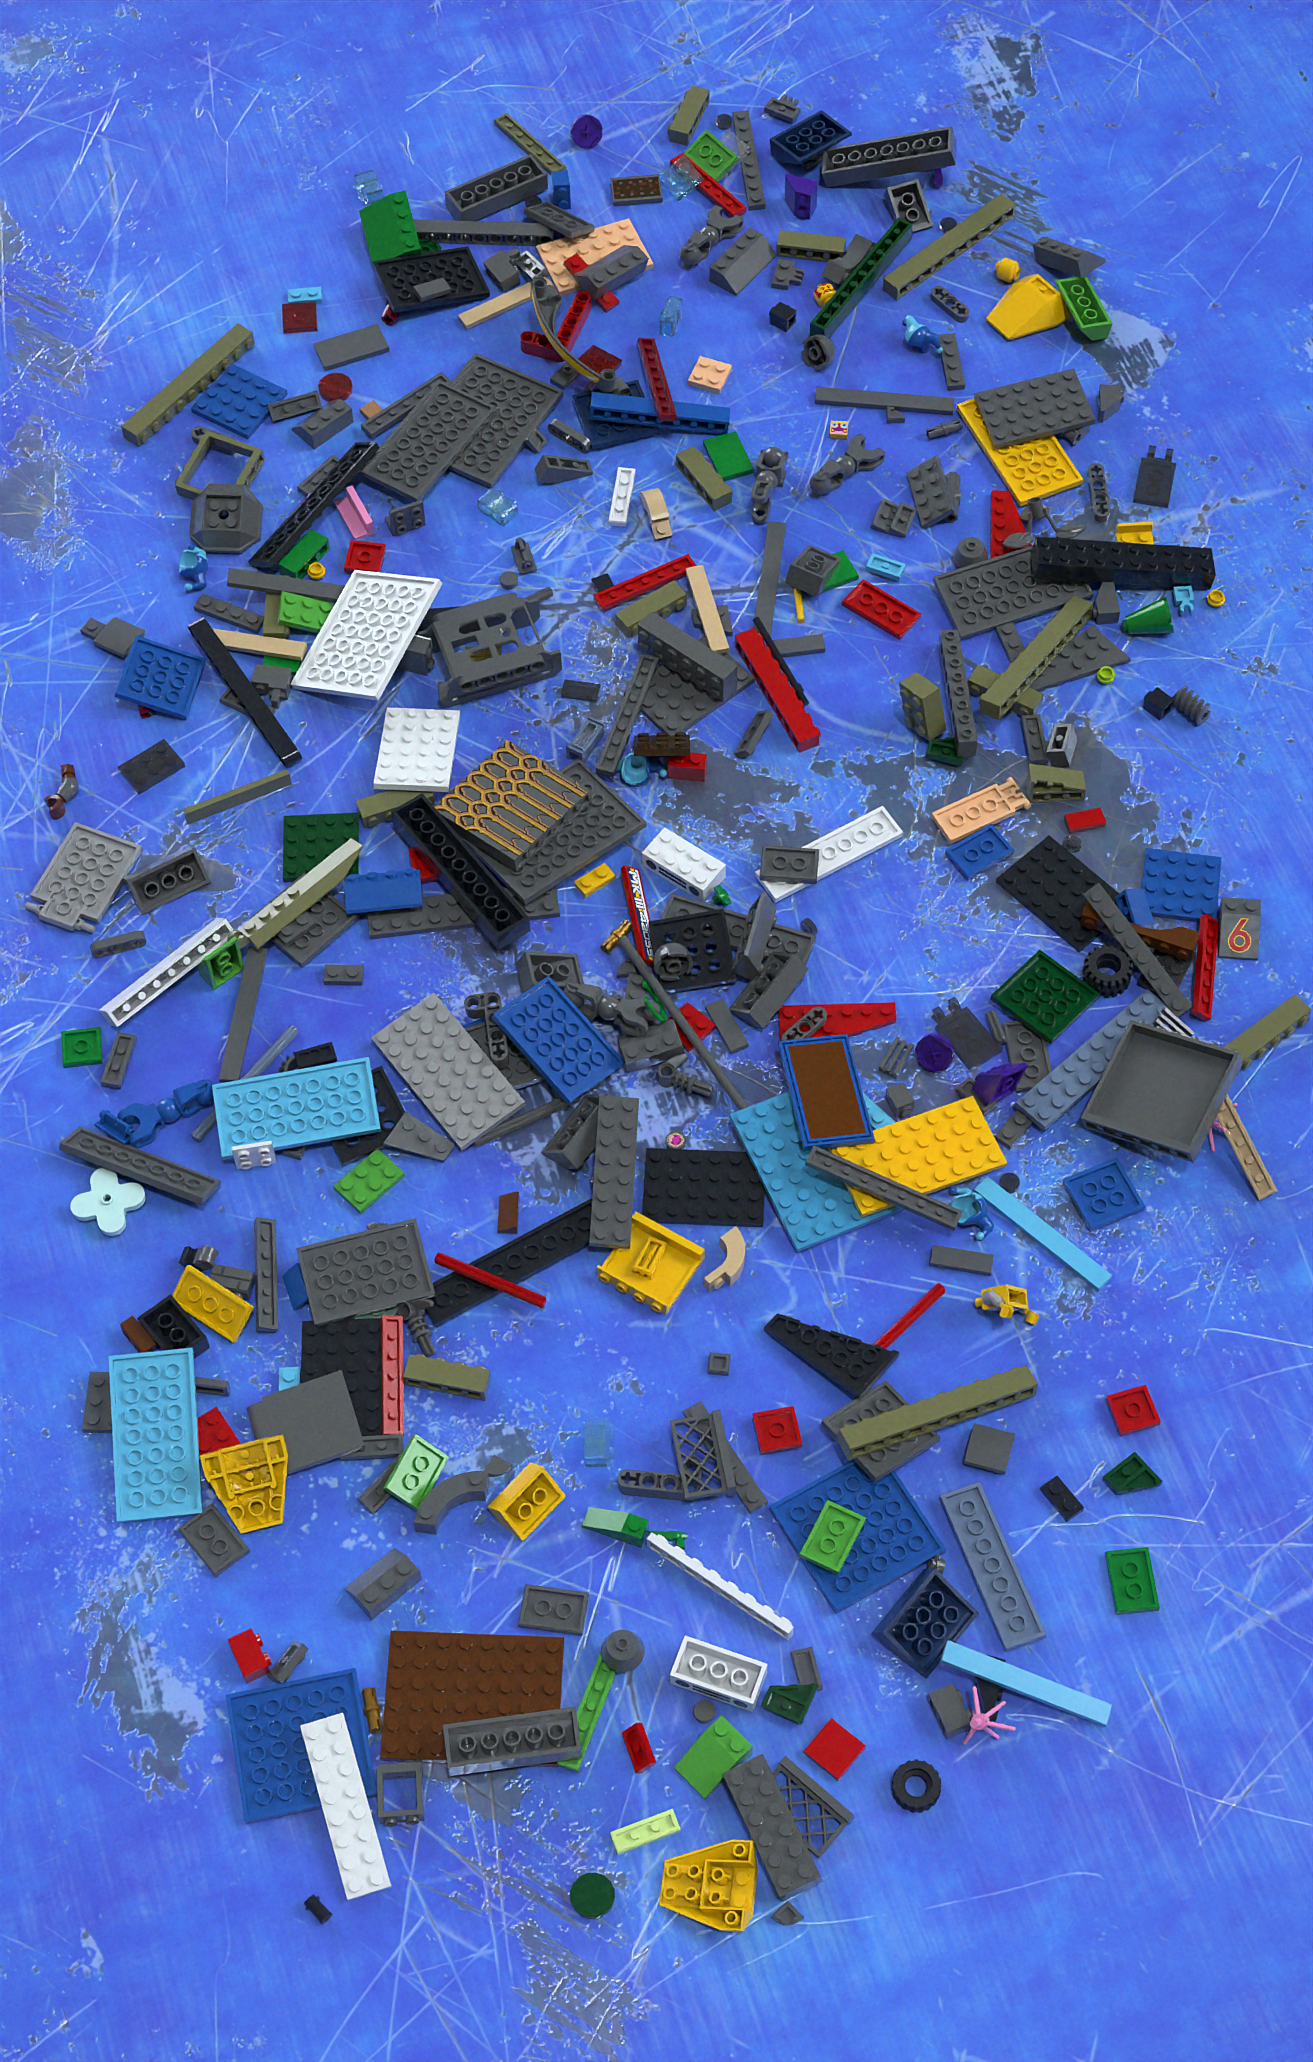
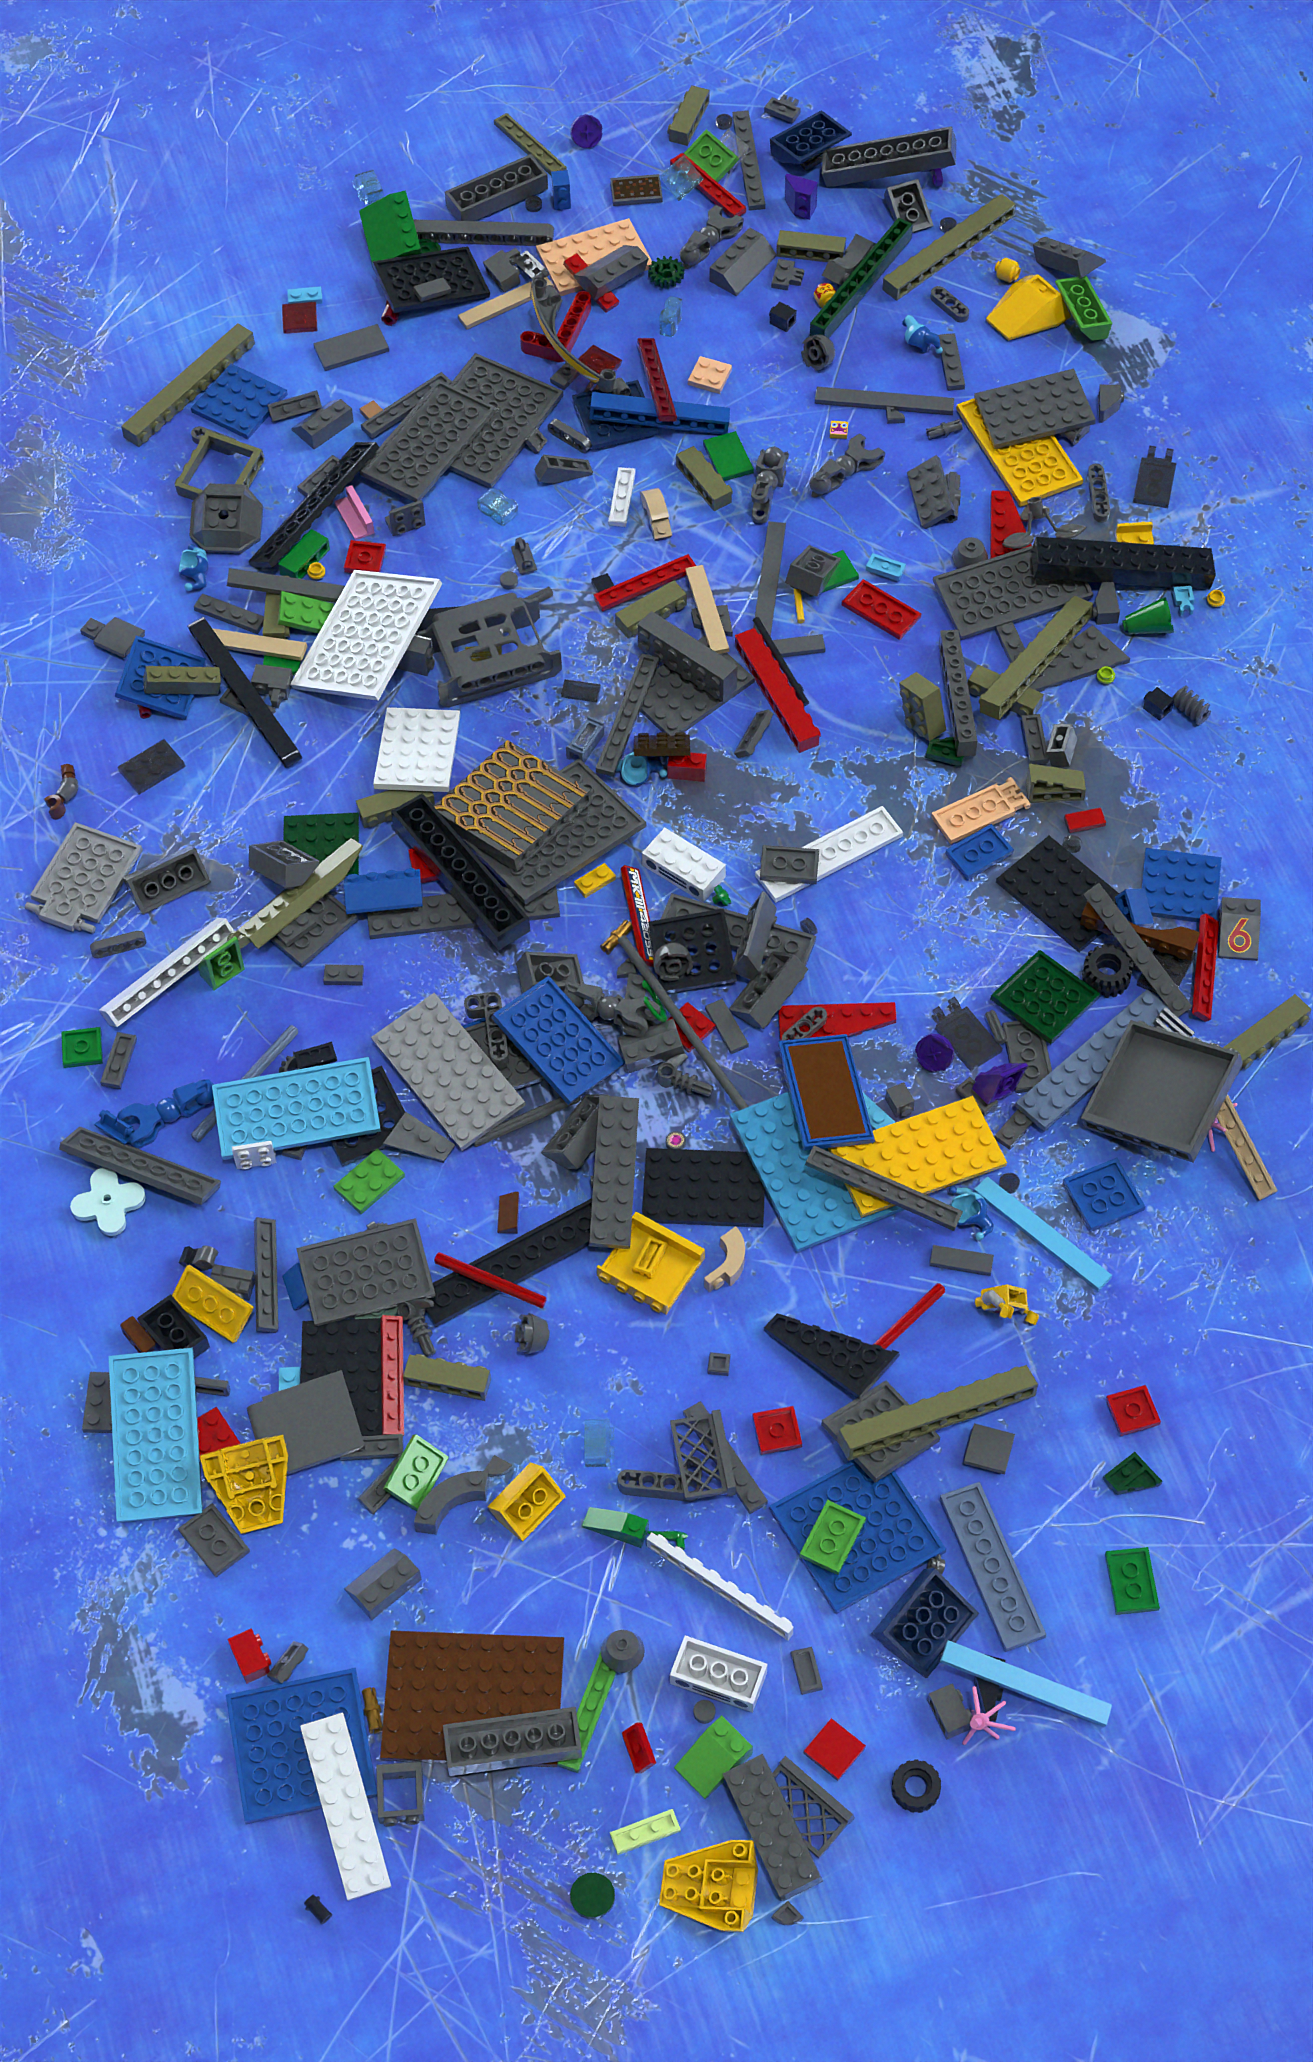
tile [183,769,292,824] -> none
dark grey tile [219,946,268,1083] -> none
clear red tile [318,373,353,402] -> none
dark grey tile [518,1584,589,1636] -> none
dark grey tile [524,202,595,238] -> none
dark green wing [761,1683,819,1725] -> none
dark grey slope [870,498,917,537] -> none
dark grey tile [879,1037,914,1078] -> none
black plate [1040,1476,1084,1522] -> none
none -> olive brick [143,666,221,695]
none -> dark grey slope [249,840,319,889]
none -> dark grey cone [515,1313,550,1354]
none -> dark green gear [648,256,684,288]

